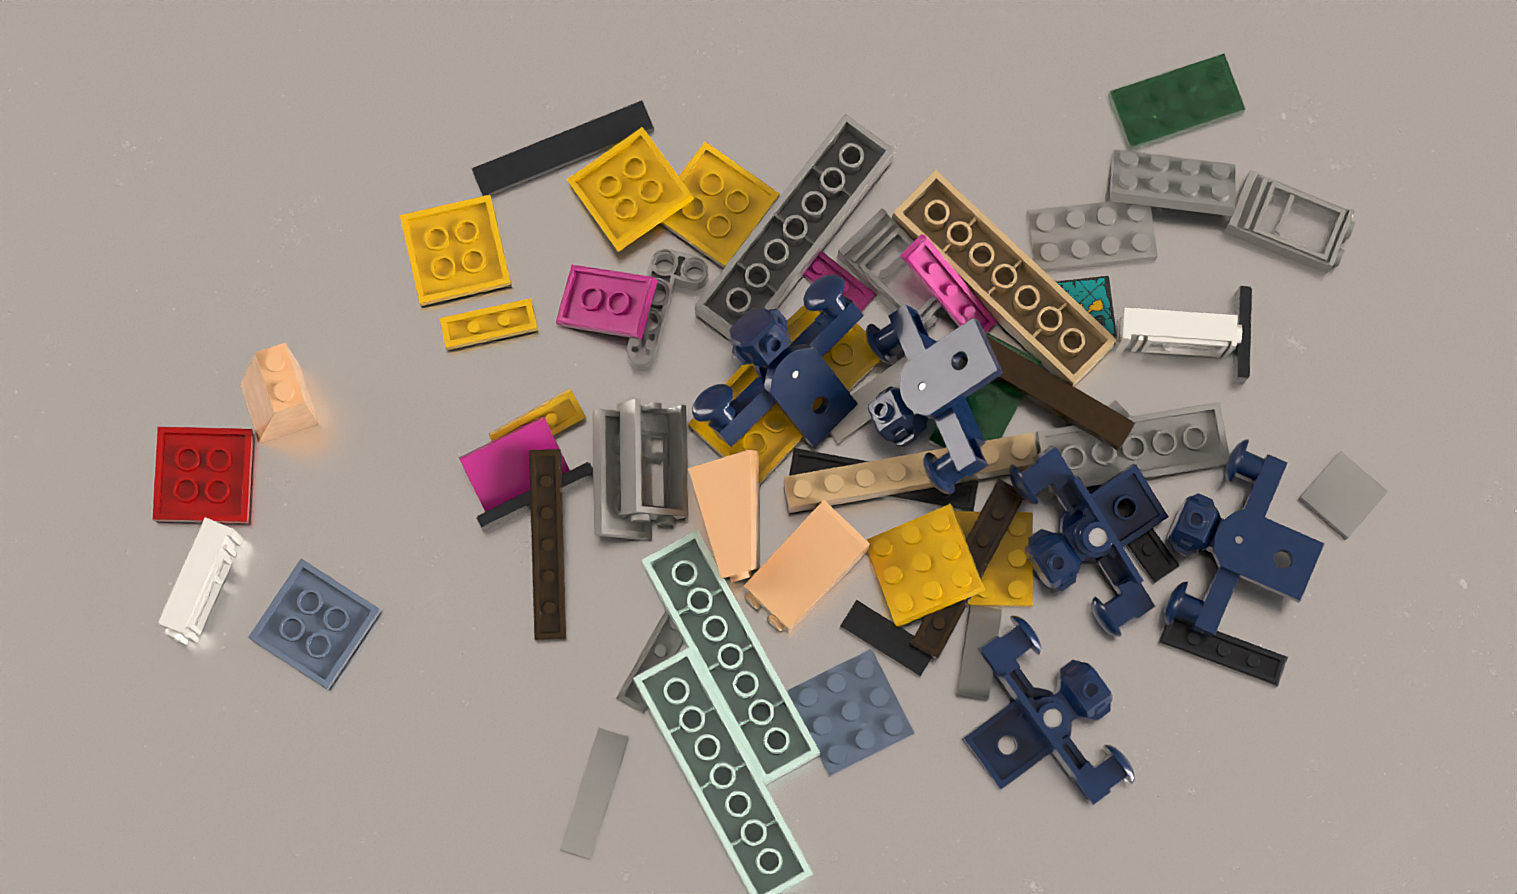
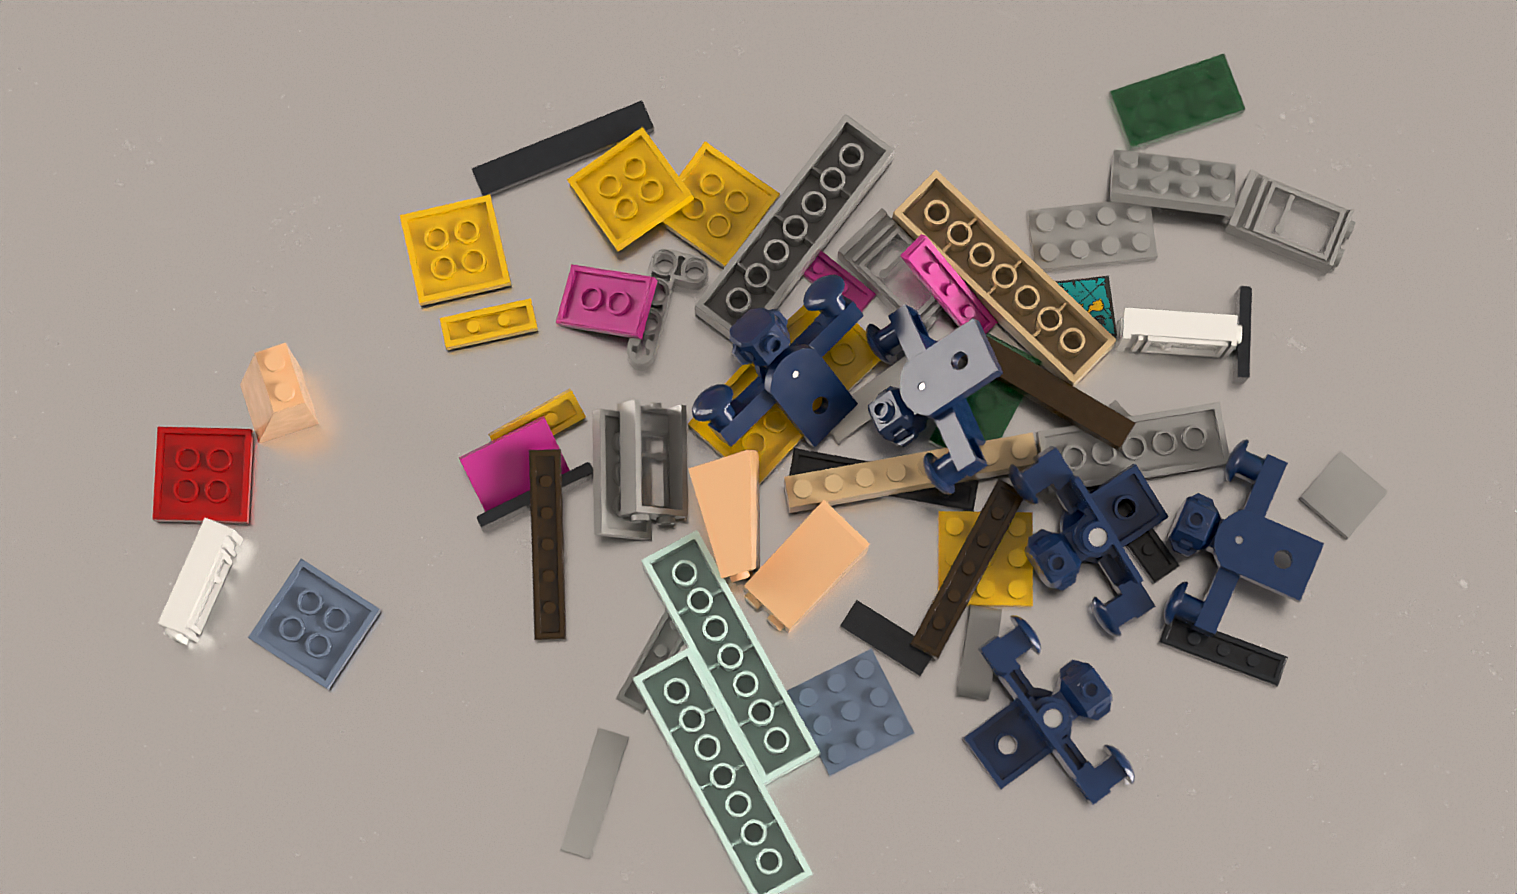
yellow plate [866,504,985,627] -> none

